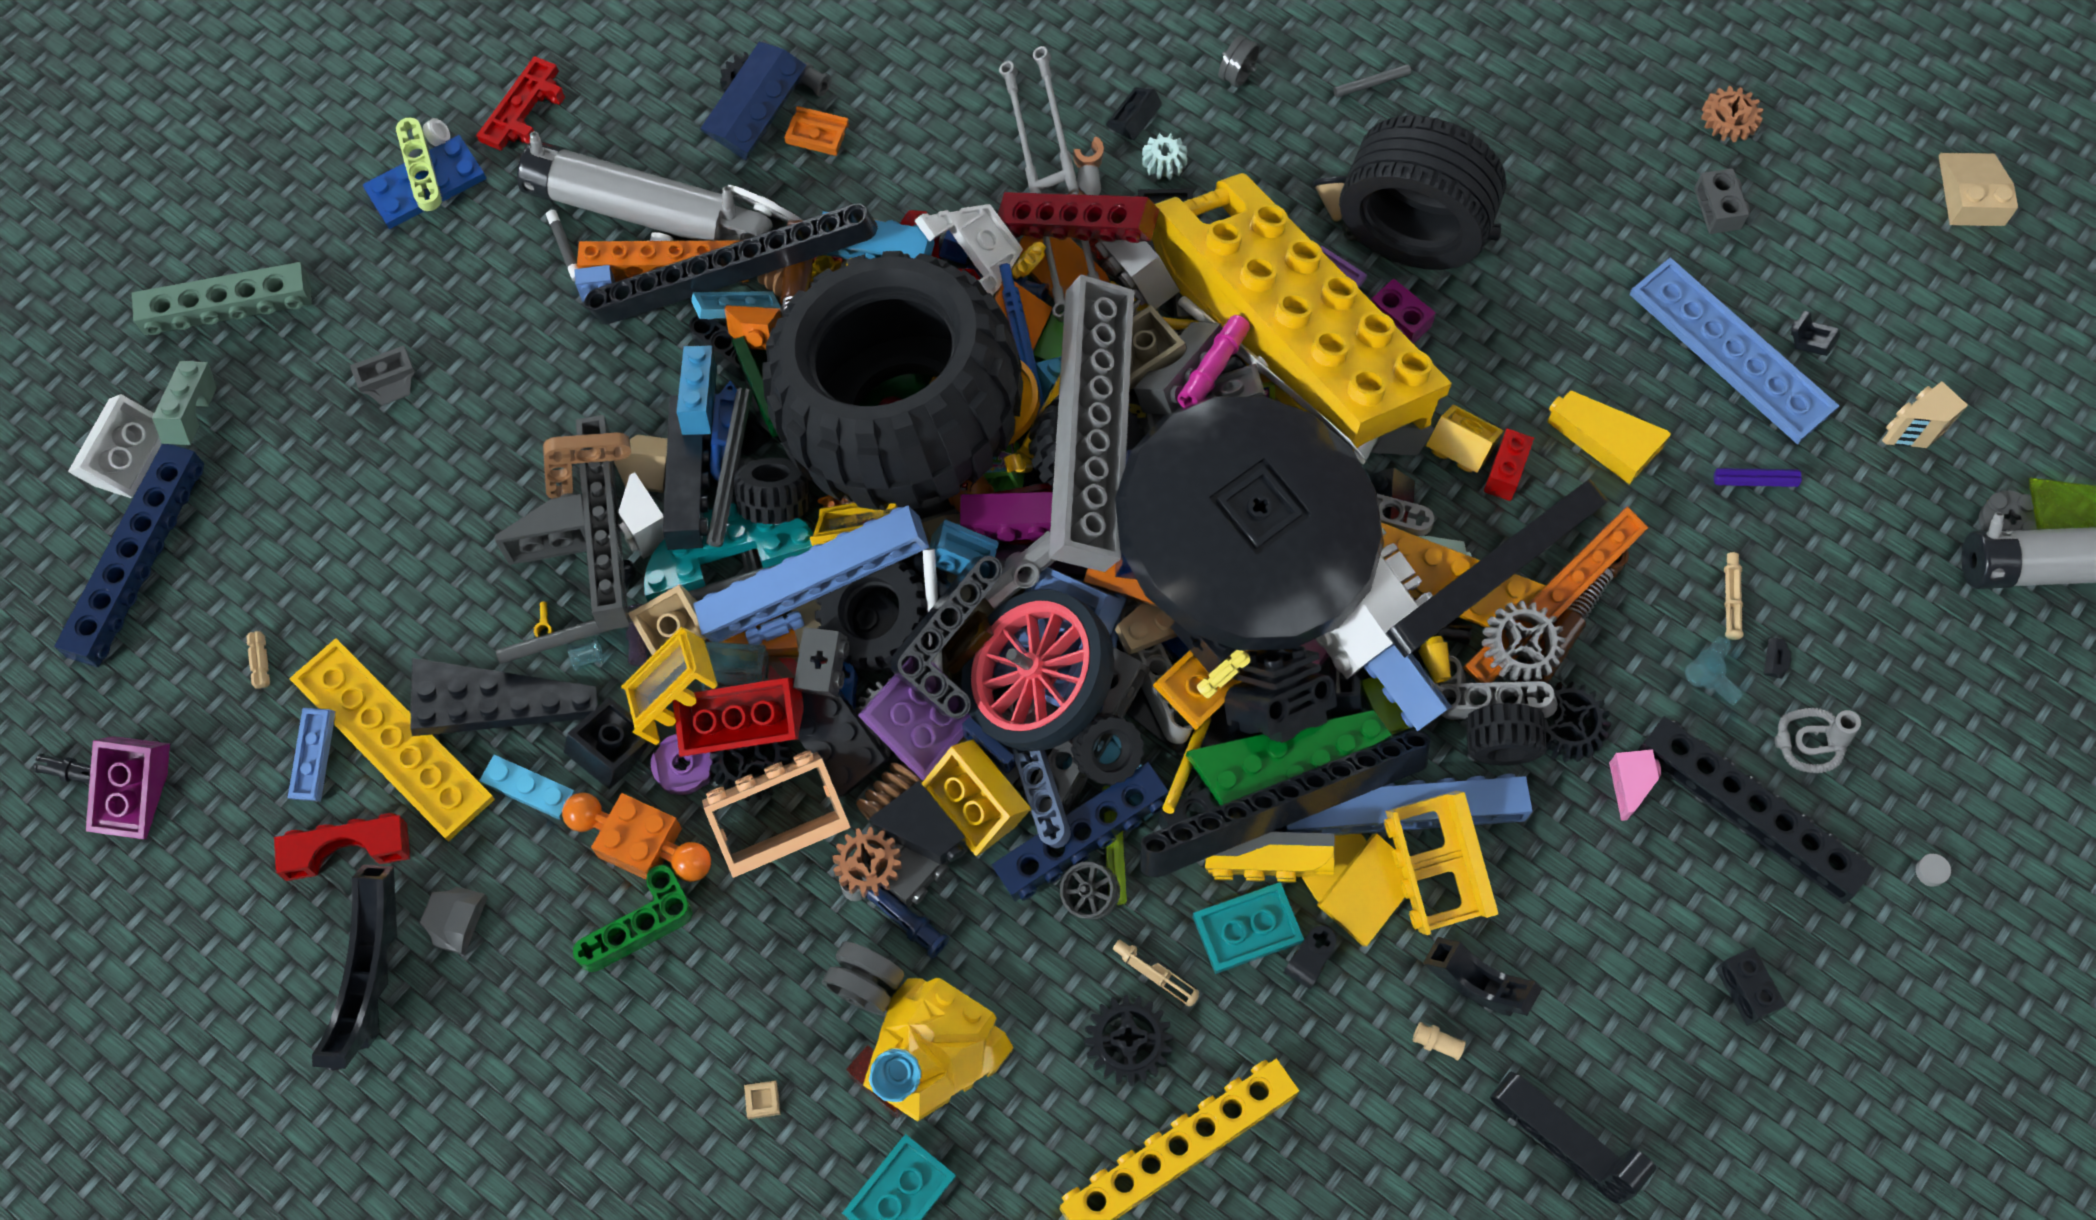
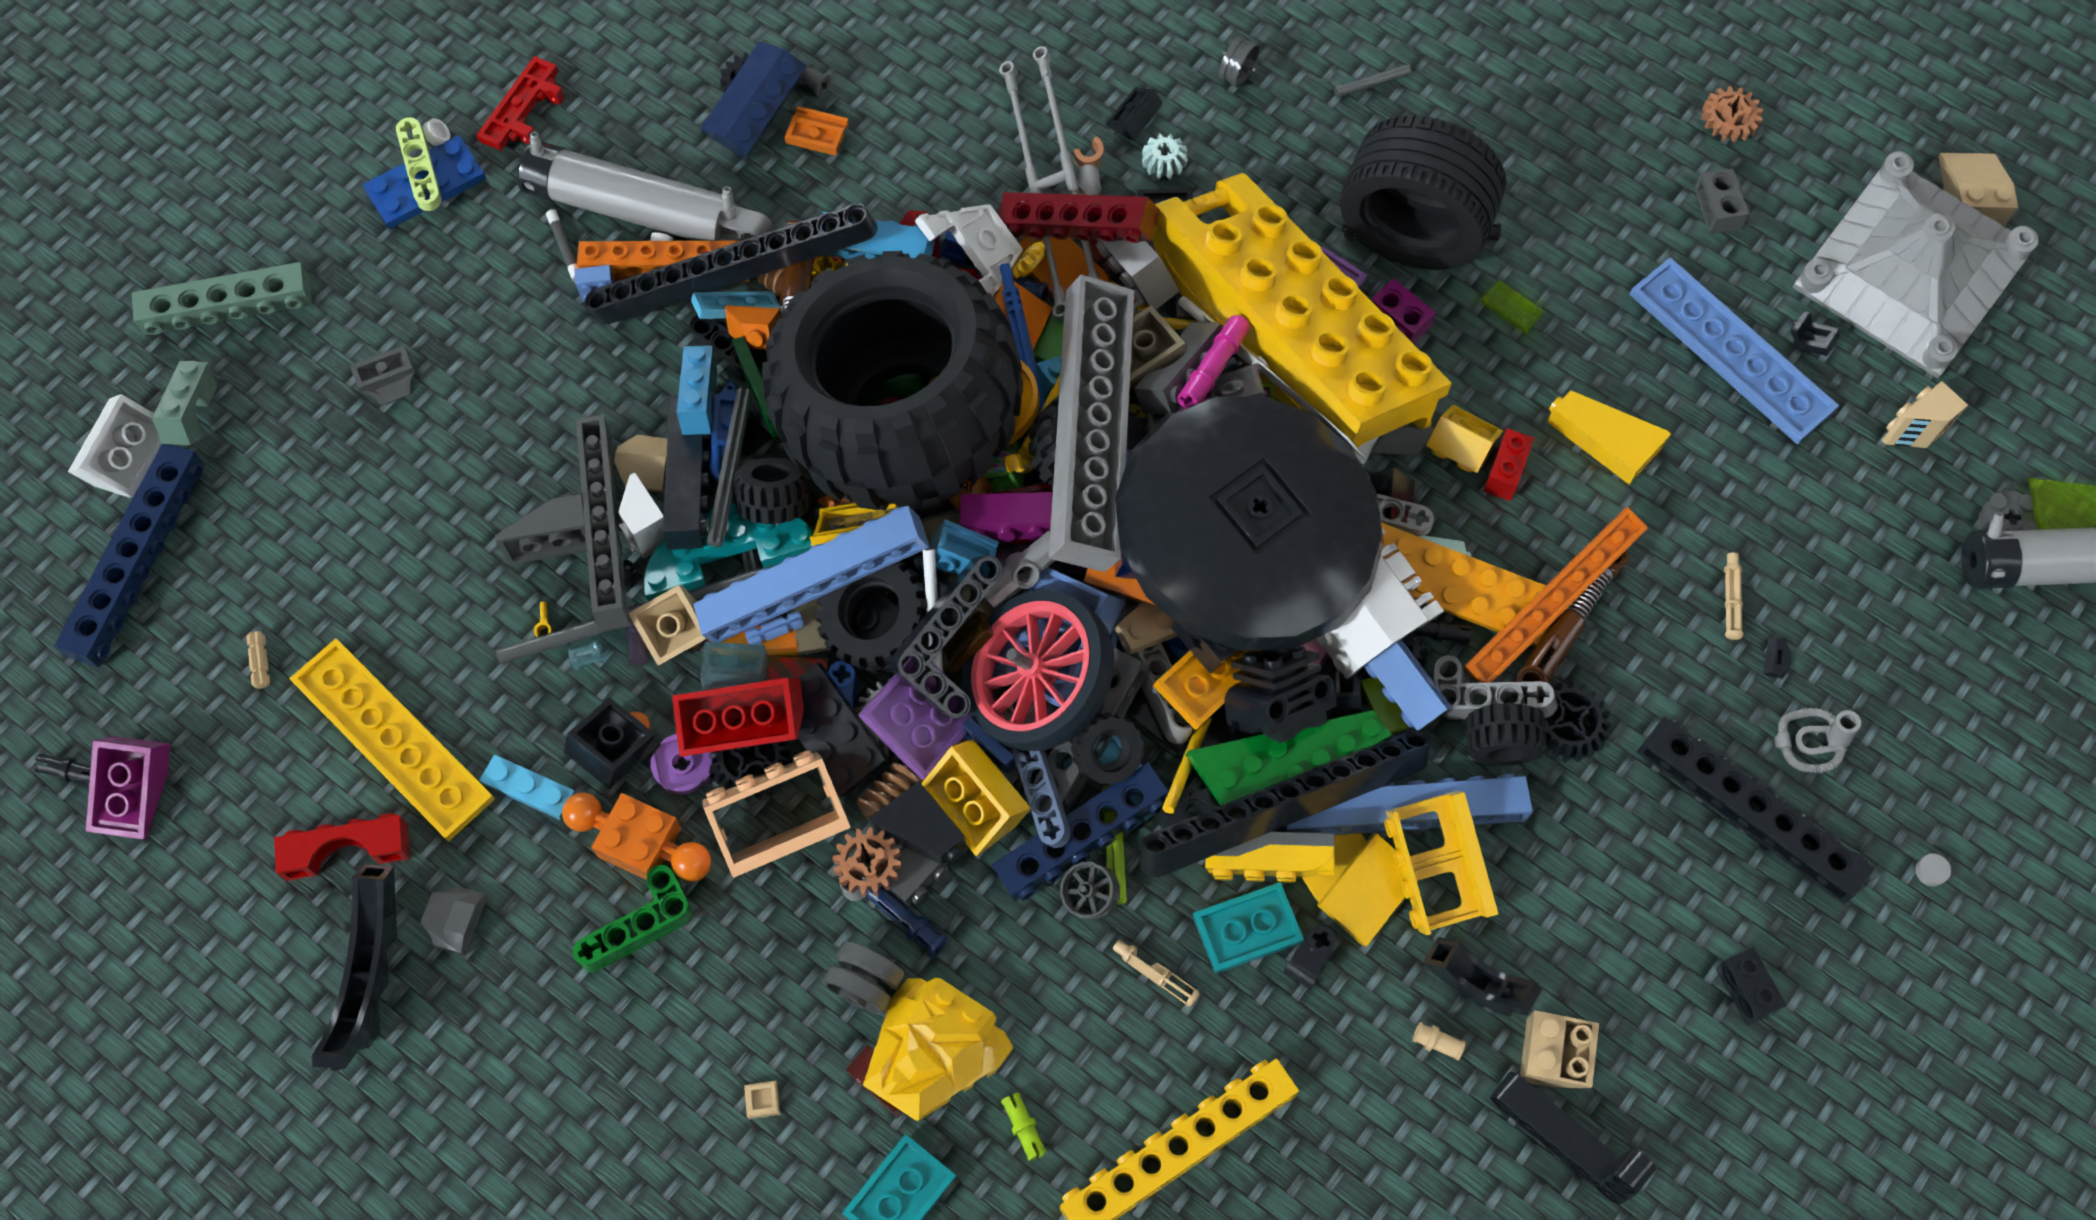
medium blue tile [288,708,336,802] -> none
black wing [410,658,598,737] -> none
medium nougat beam [543,433,631,499] -> none
yellow window [621,626,718,745] -> none
white piece [728,185,802,223] -> none
dark grey brick [793,627,850,697] -> none
medium azure hair [869,1048,921,1102] -> none
black gear [1084,995,1173,1086] -> none
light yellow axle [1197,649,1251,698] -> none
tan hat [1312,176,1347,221] -> none
black beam [1385,479,1609,658] -> none
yellow cone [1418,636,1451,683] -> none
light grey gear [1482,601,1566,682] -> none
bright pink slope [1609,749,1661,821] -> none
clear light blue axle [1685,636,1743,705] -> none
dark purple axle [1713,468,1802,487] -> none
none -> lime pin [1001,1092,1047,1161]
none -> clear neon green tile [1481,280,1544,334]
none -> tan slope [1520,1010,1599,1088]
none -> light grey piece [1792,152,2038,379]

